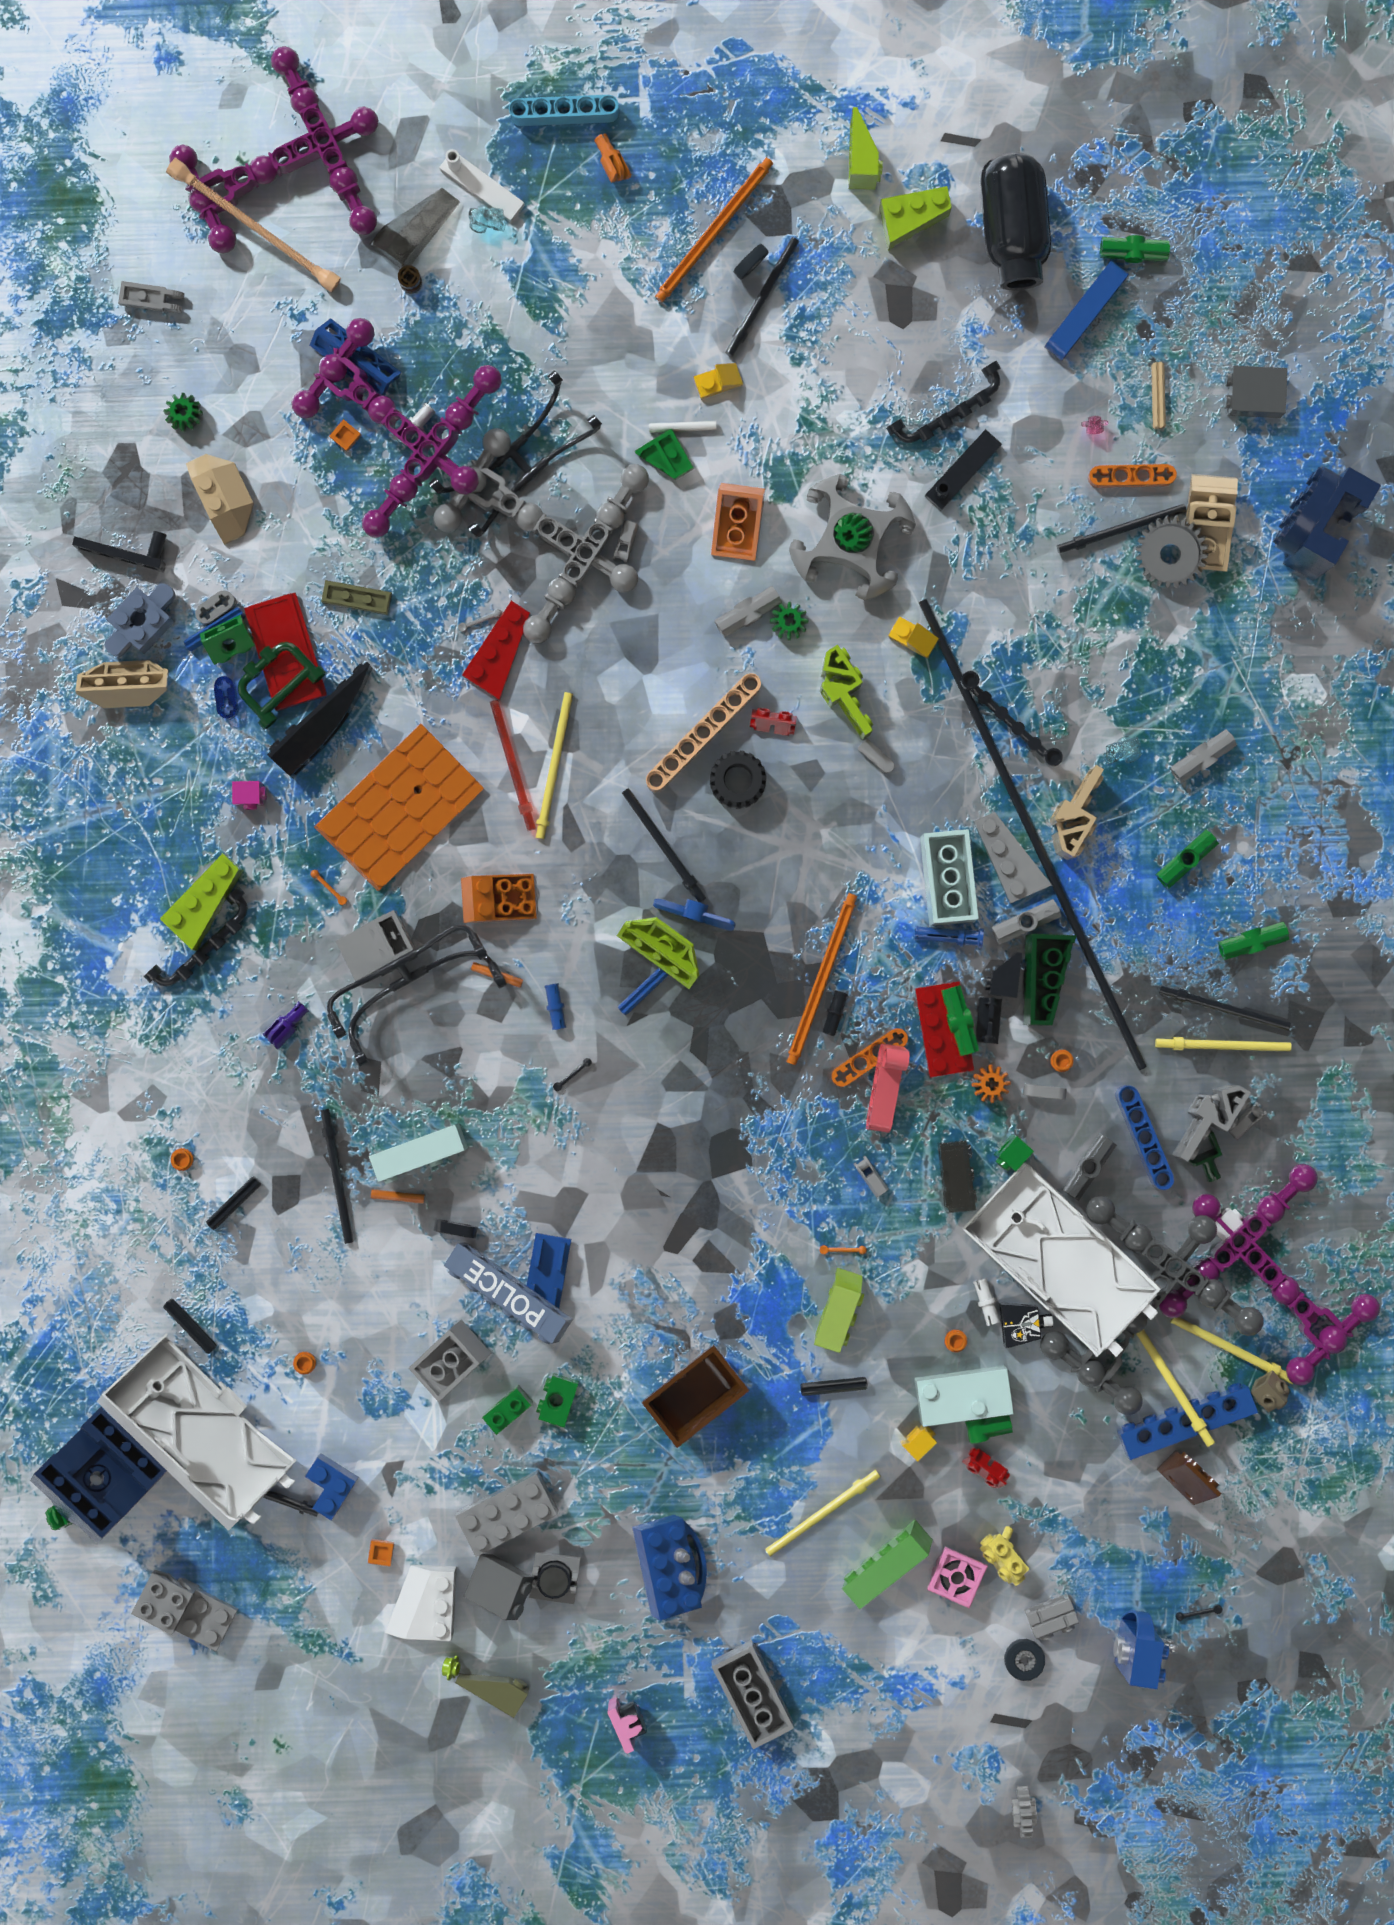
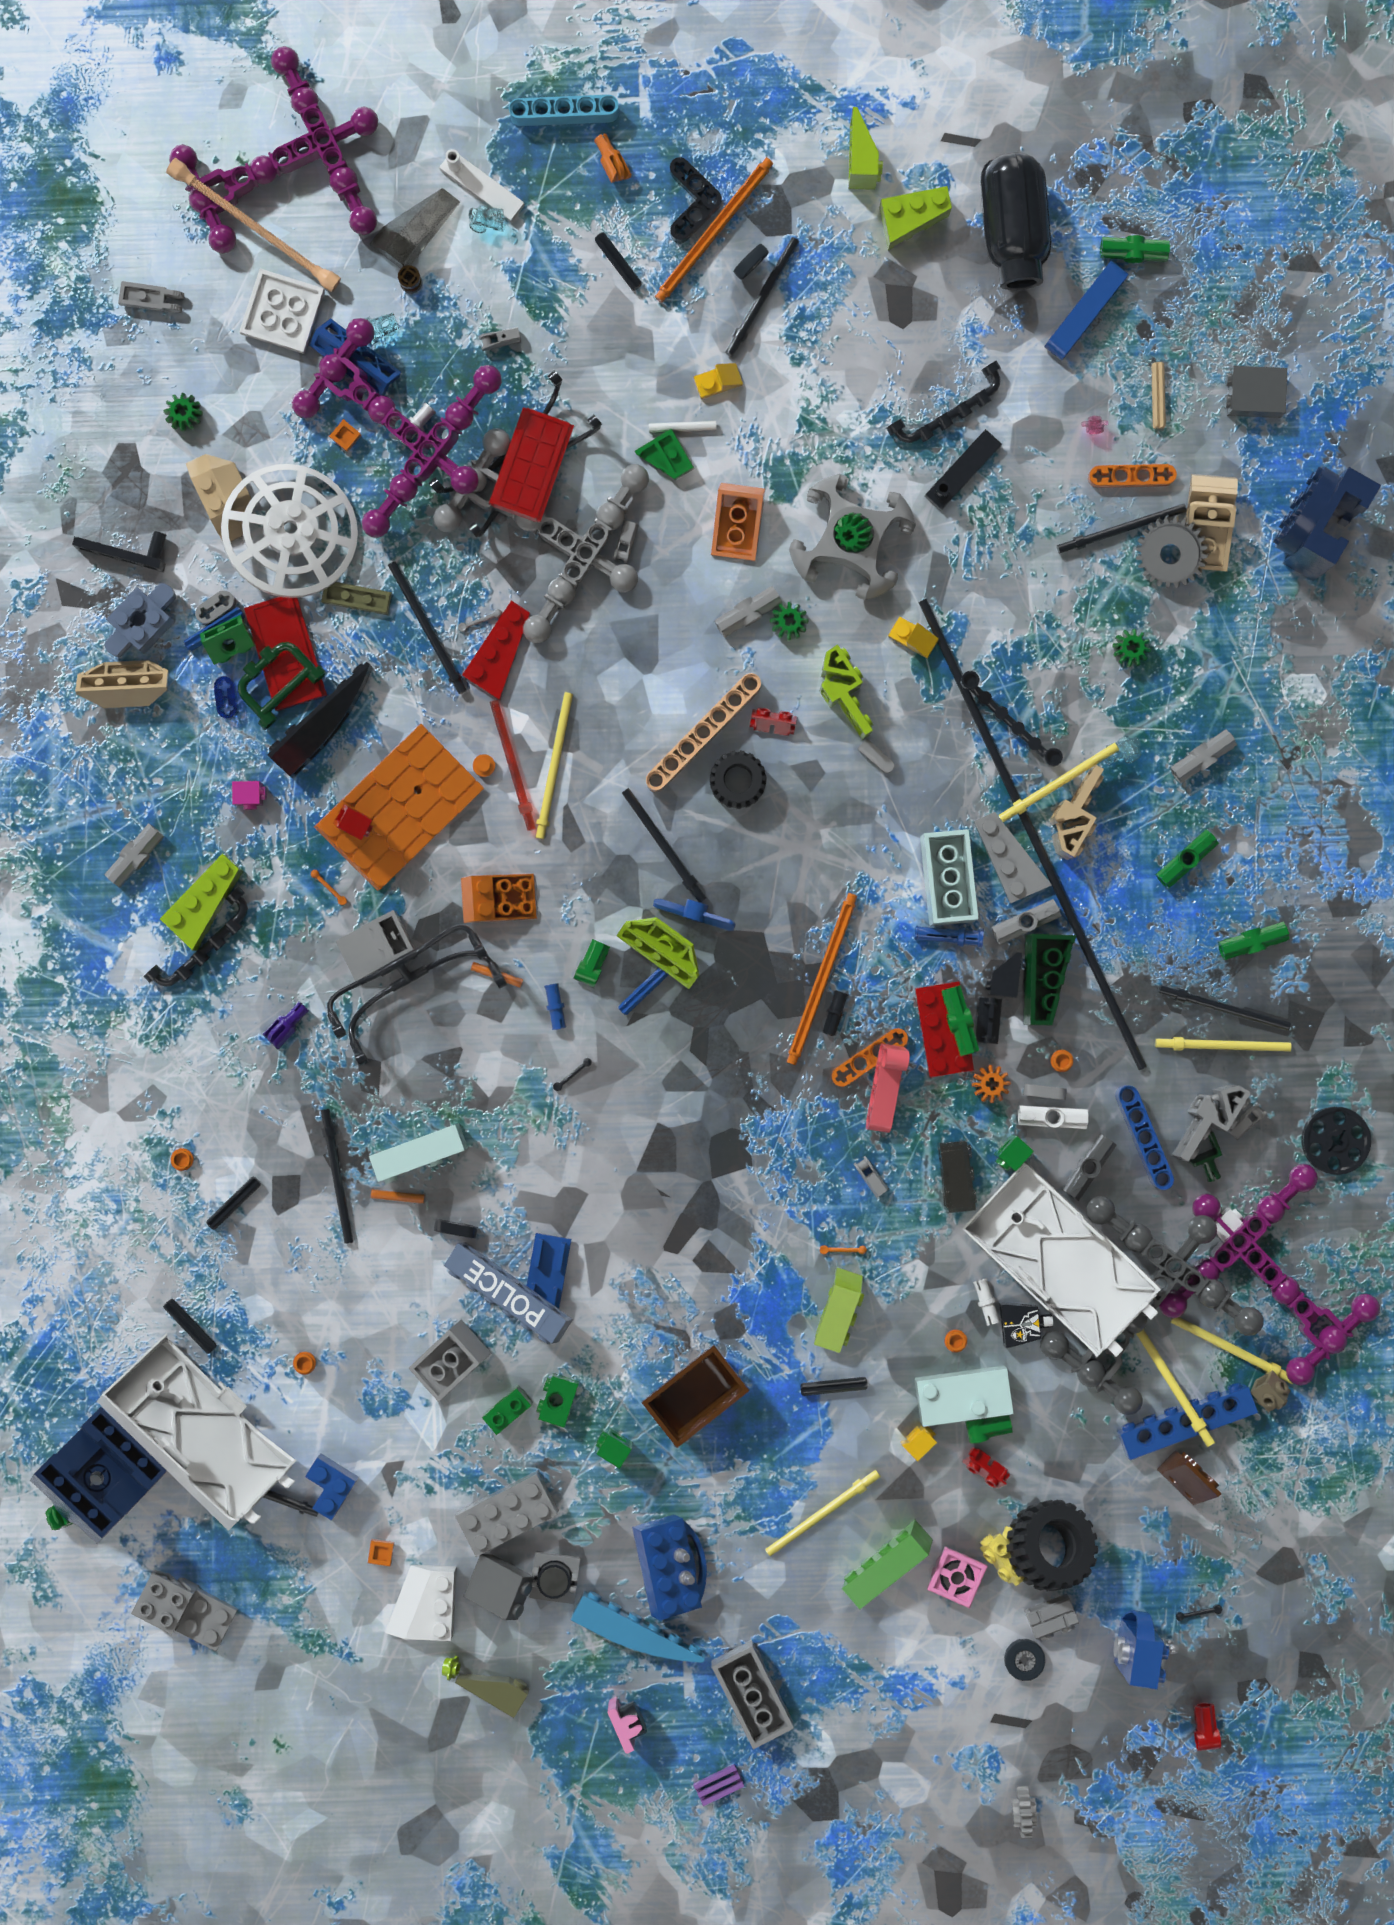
none -> light grey piece [104,823,165,888]
none -> white dish [221,464,358,598]
none -> white plate [239,268,325,354]
none -> red brick [333,804,373,840]
none -> clear light blue plate [365,313,400,345]
none -> black bar [388,561,467,694]
none -> orange plate [473,754,495,777]
none -> light grey bar [479,327,521,351]
none -> red piece [489,407,574,523]
none -> dark azure slope [571,1591,705,1663]
none -> green piece [573,939,610,988]
none -> black axle [595,232,642,291]
none -> green brick [595,1428,633,1469]
none -> black beam [670,157,722,243]
none -> medium lavender tile [693,1764,744,1806]
none -> light yellow bar [999,743,1119,822]
none -> black tyre [1006,1500,1098,1591]
none -> white piece [1018,1105,1088,1129]
none -> green gear [1112,629,1151,668]
none -> red piece [1193,1702,1221,1751]
none -> black wedge [1301,1107,1371,1175]

